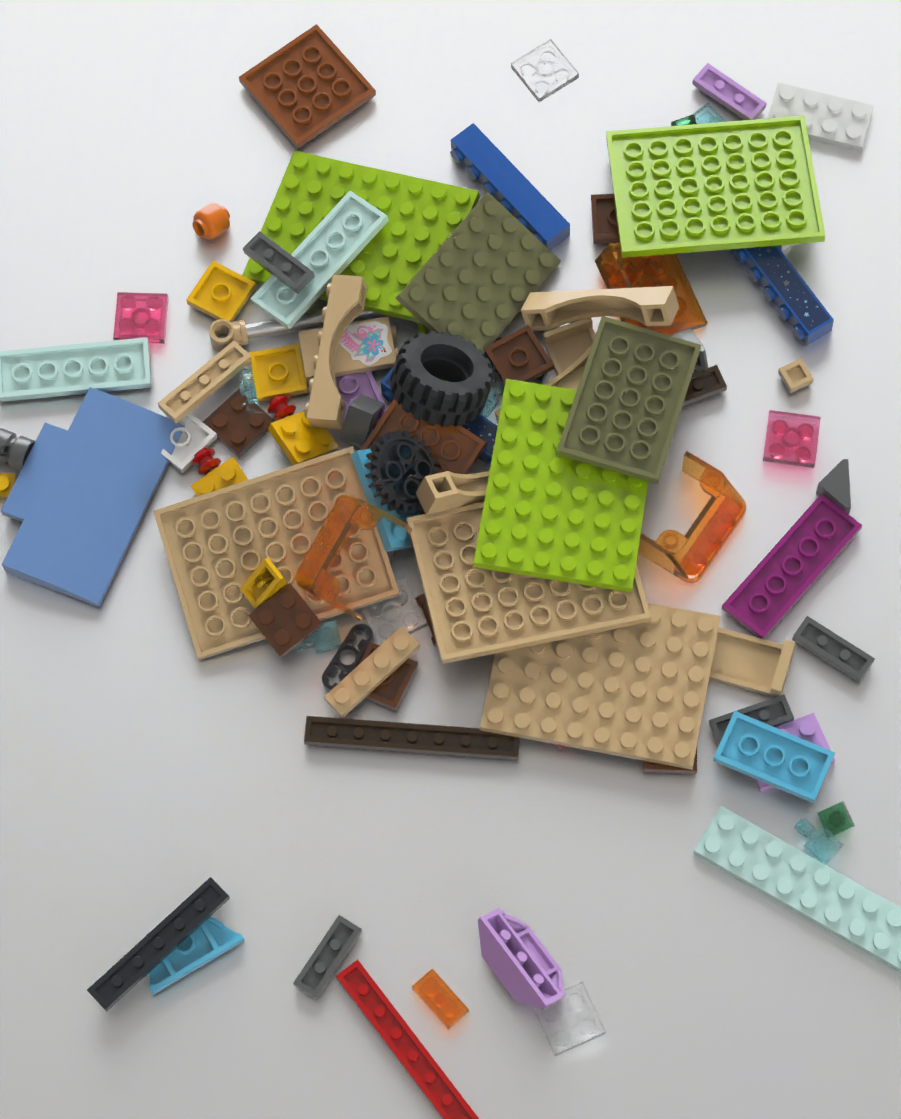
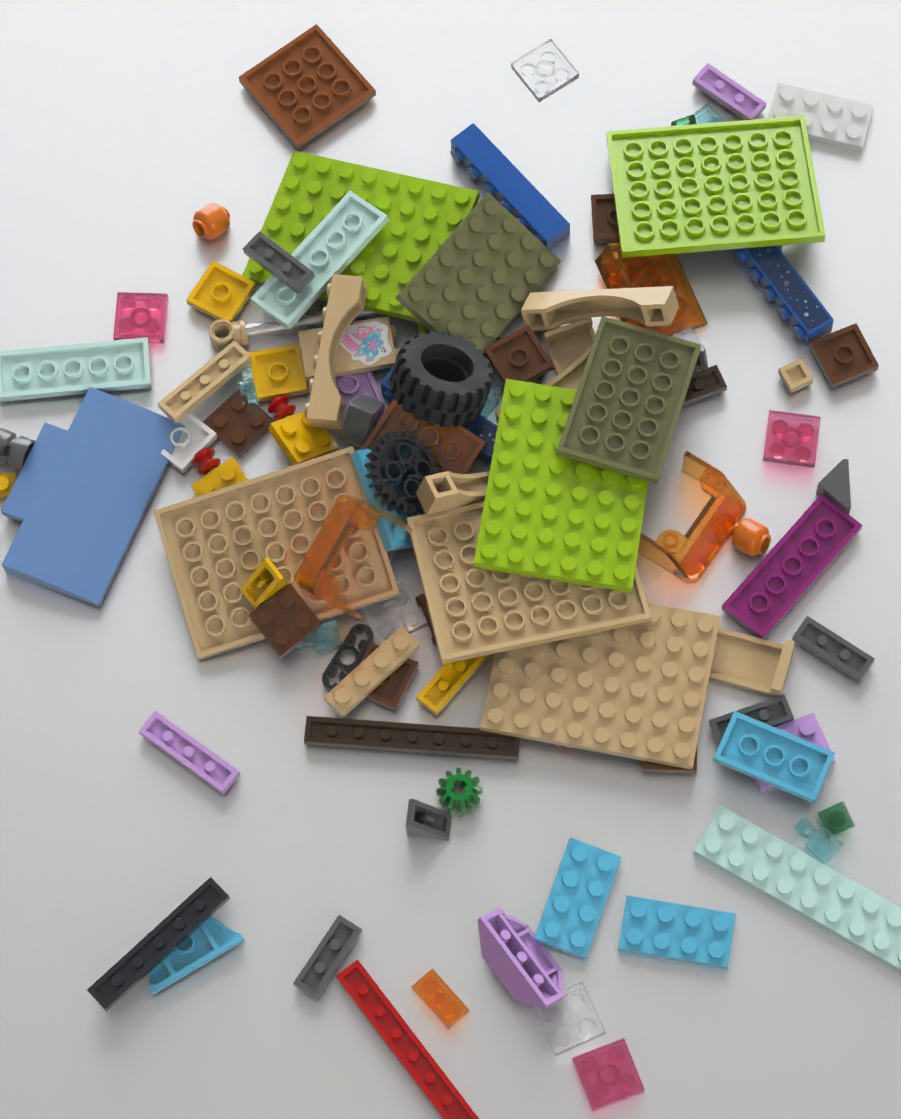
none -> lavender plate [139,711,240,795]
none -> dark grey slope [406,799,452,840]
none -> yellow plate [416,655,488,716]
none -> green gear [436,767,482,815]
none -> medium azure plate [533,837,621,960]
none -> clear pink plate [572,1038,645,1112]
none -> medium azure plate [618,896,736,969]
none -> orange head [730,518,771,556]
none -> reddish brown plate [809,323,879,388]

